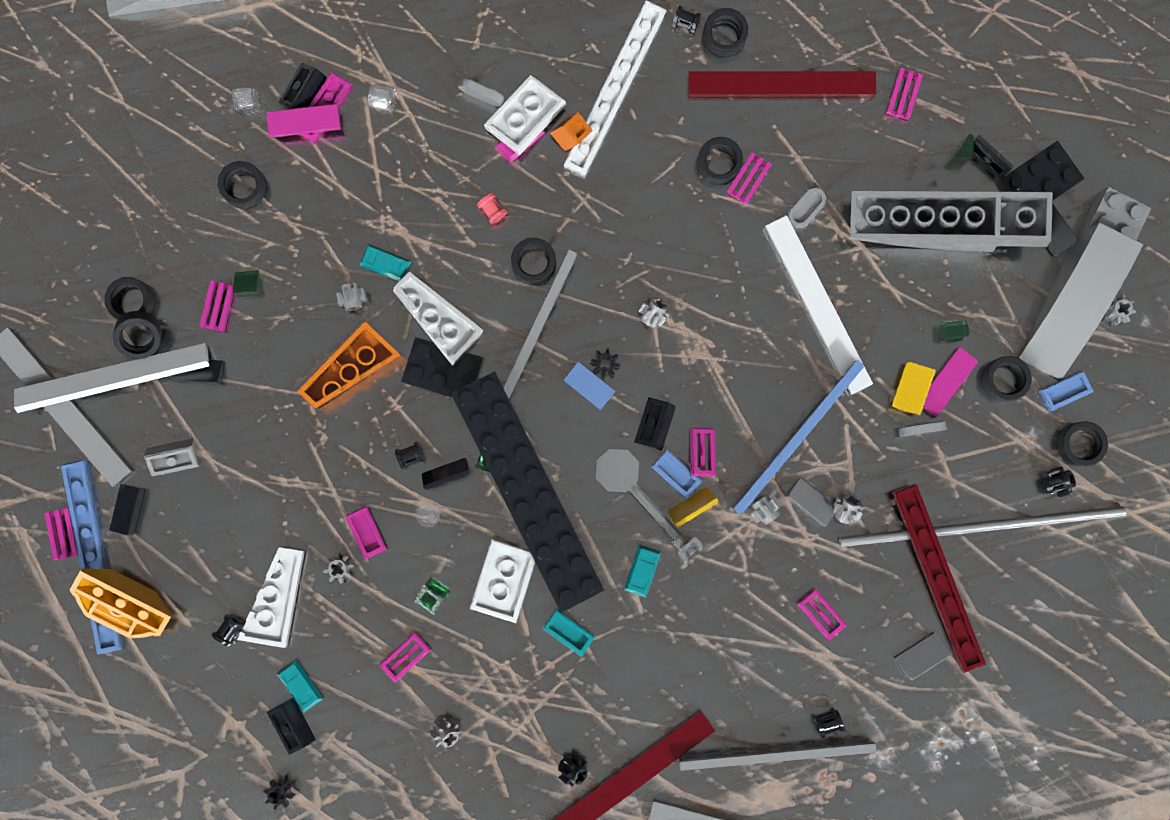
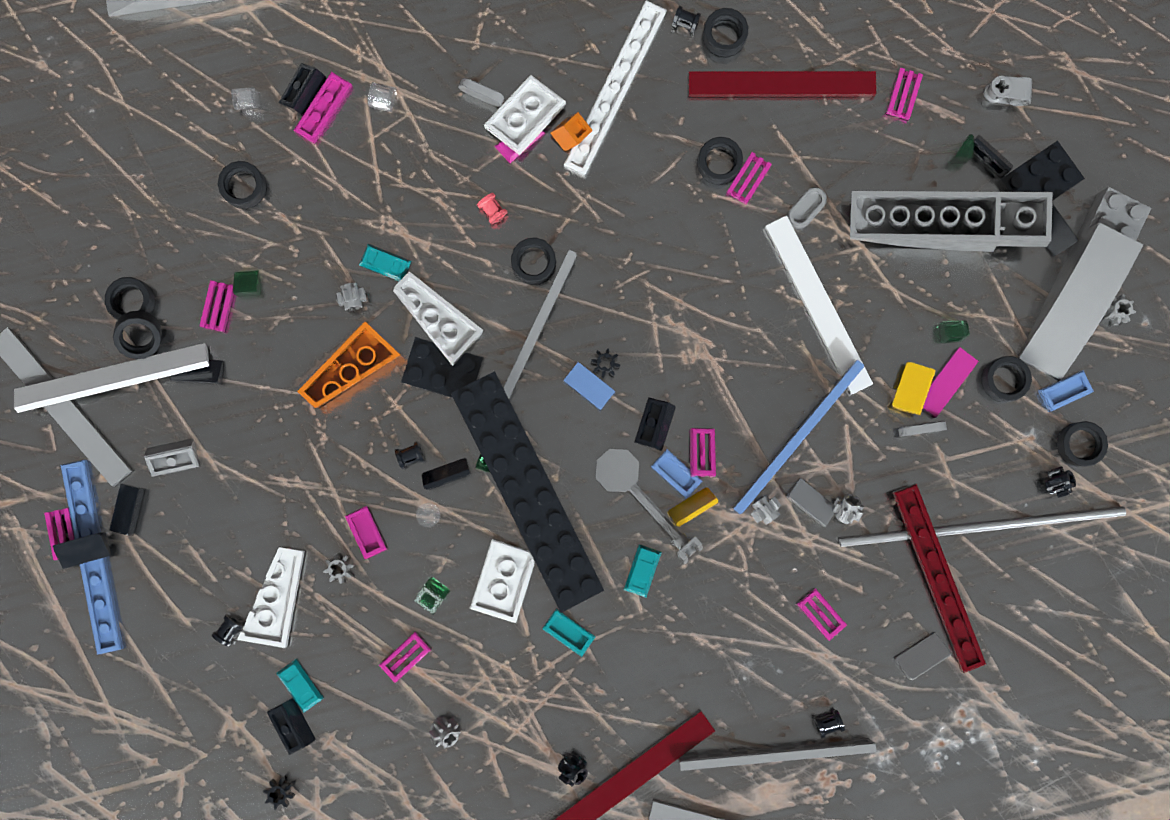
light orange wedge [70,569,172,638] -> none
dark pink tile [266,104,341,138] -> none
light grey gear [638,297,670,327] -> none
none -> black slope [53,532,111,569]
none -> light grey piece [983,76,1032,106]

